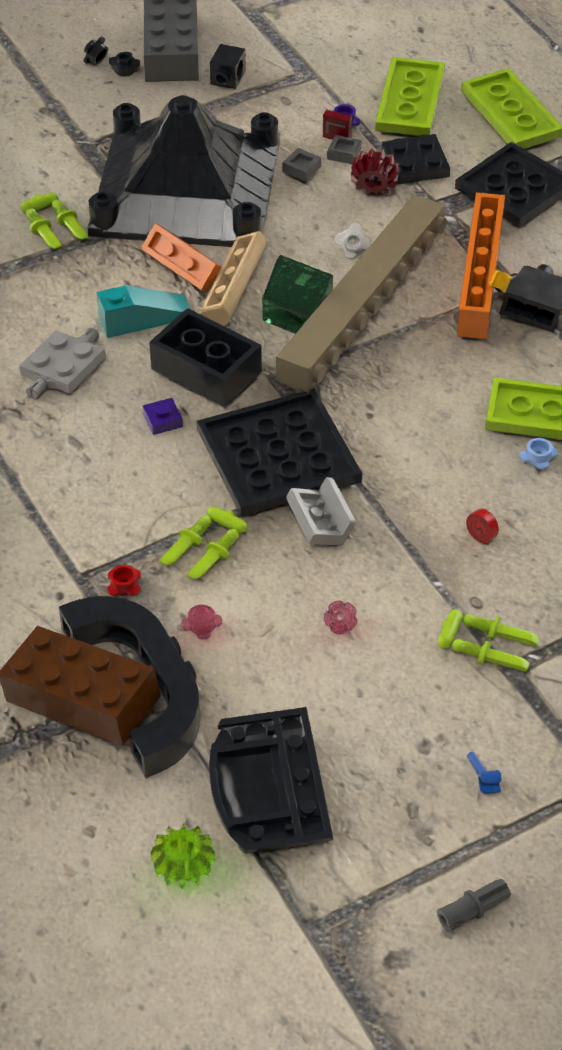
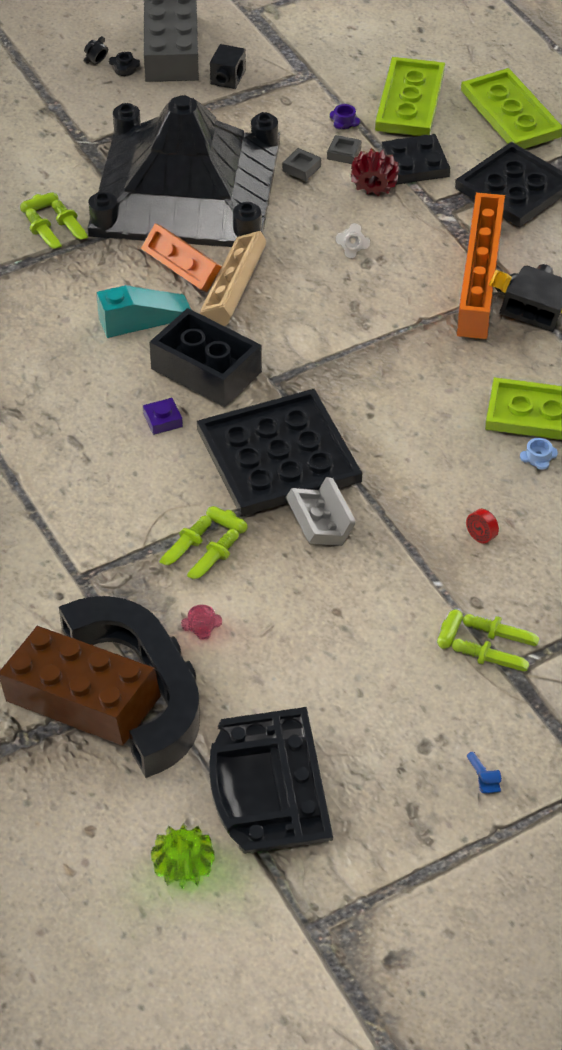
light grey plate [19,328,106,399] -> none
red plate [107,565,141,597] -> none
clear green slope [262,255,333,334] -> none
dark tan brick [275,195,447,393] -> none
dark red tile [323,109,352,140] -> none
clear pink plate [324,600,357,634] -> none
dark grey axle [437,879,511,932] -> none

